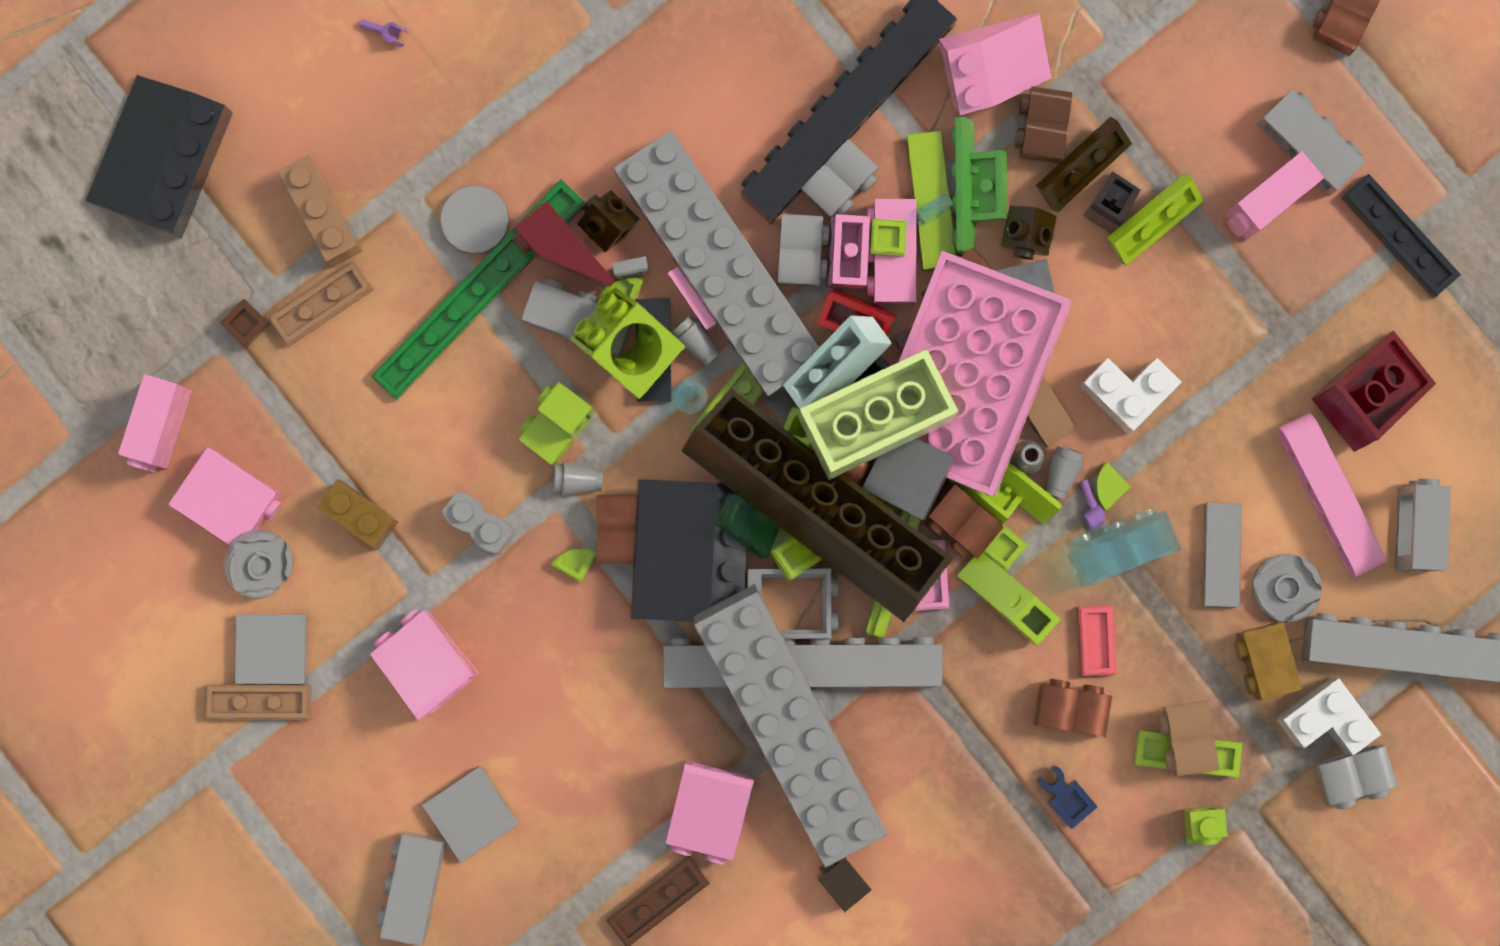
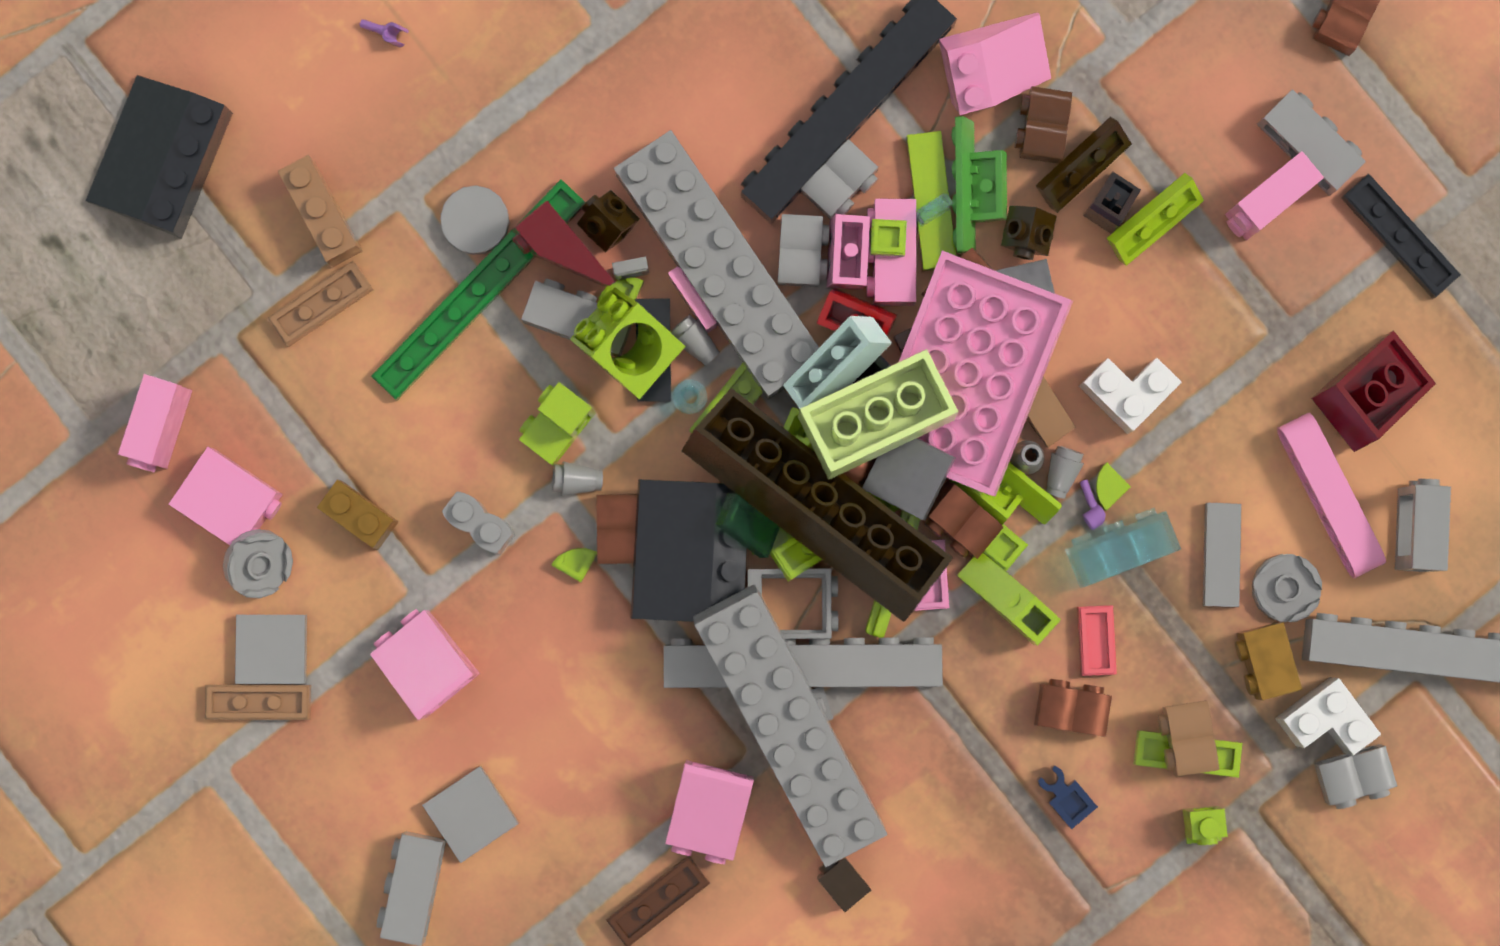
reddish brown plate [220,299,270,348] -> none

